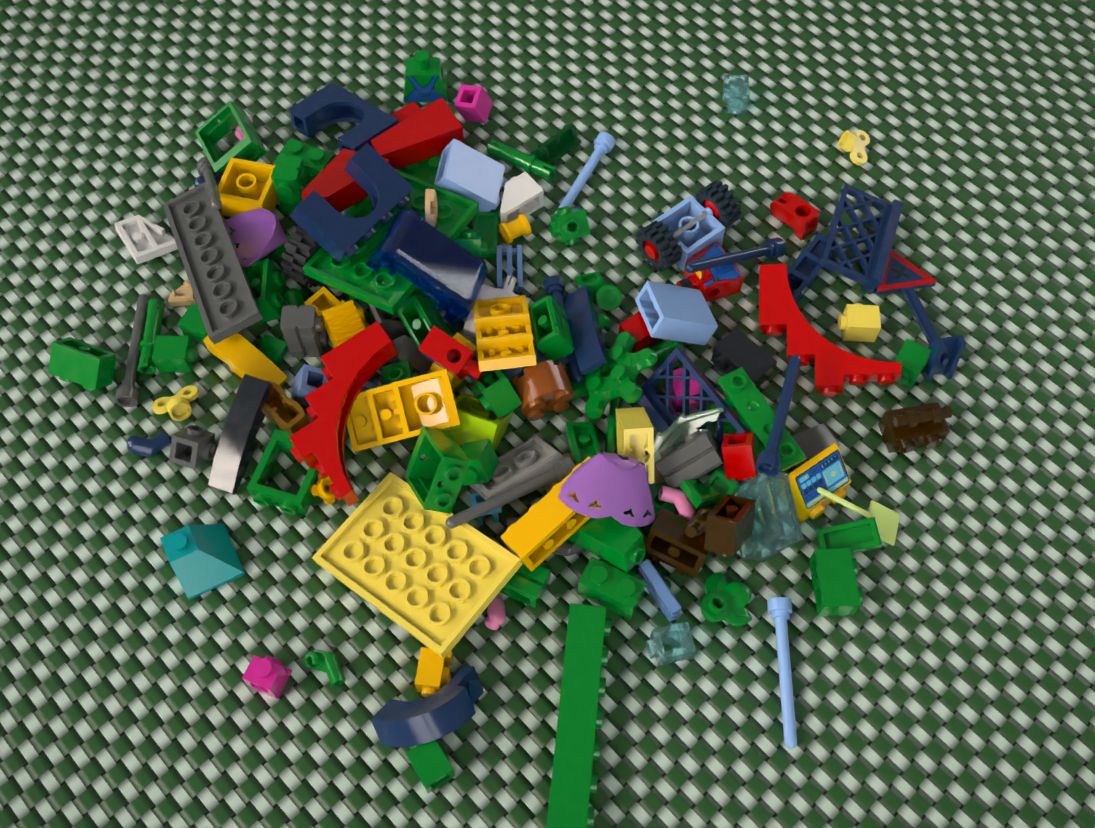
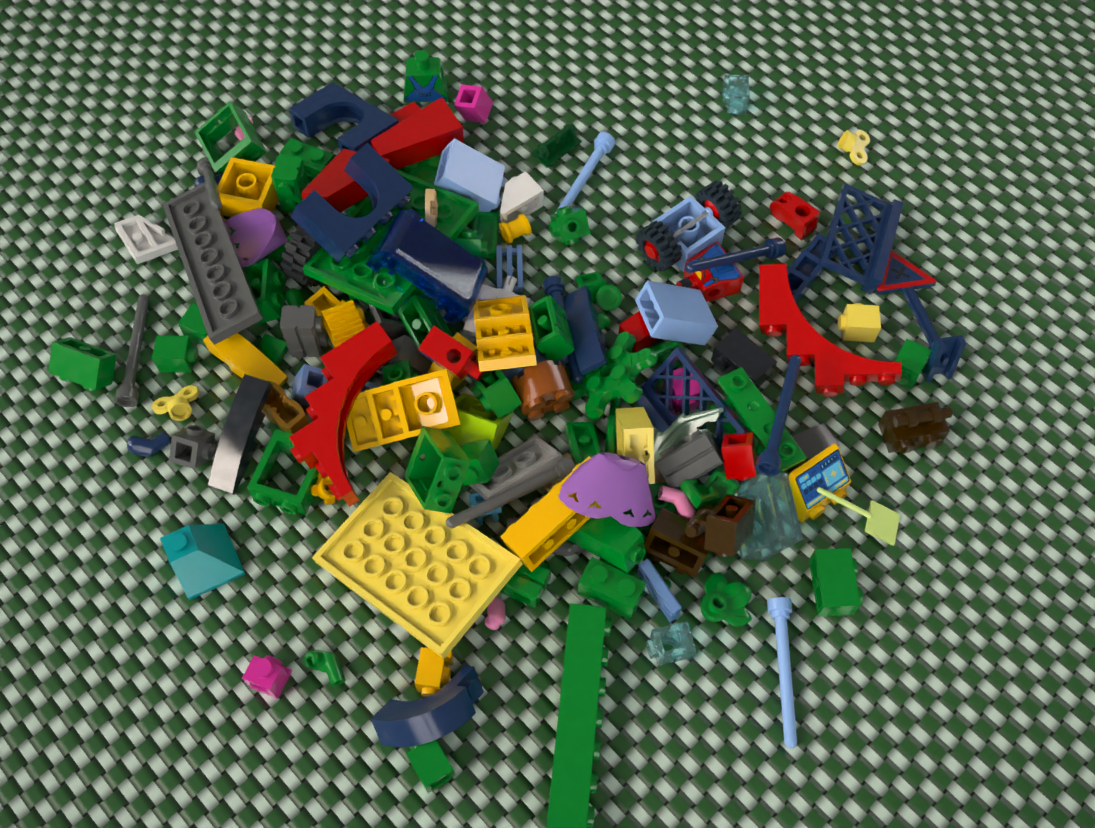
green pin [137,299,166,375] -> none
tan tile [168,280,197,307] -> none
green pin [487,139,557,181] -> none
green tile [816,517,882,554] -> none

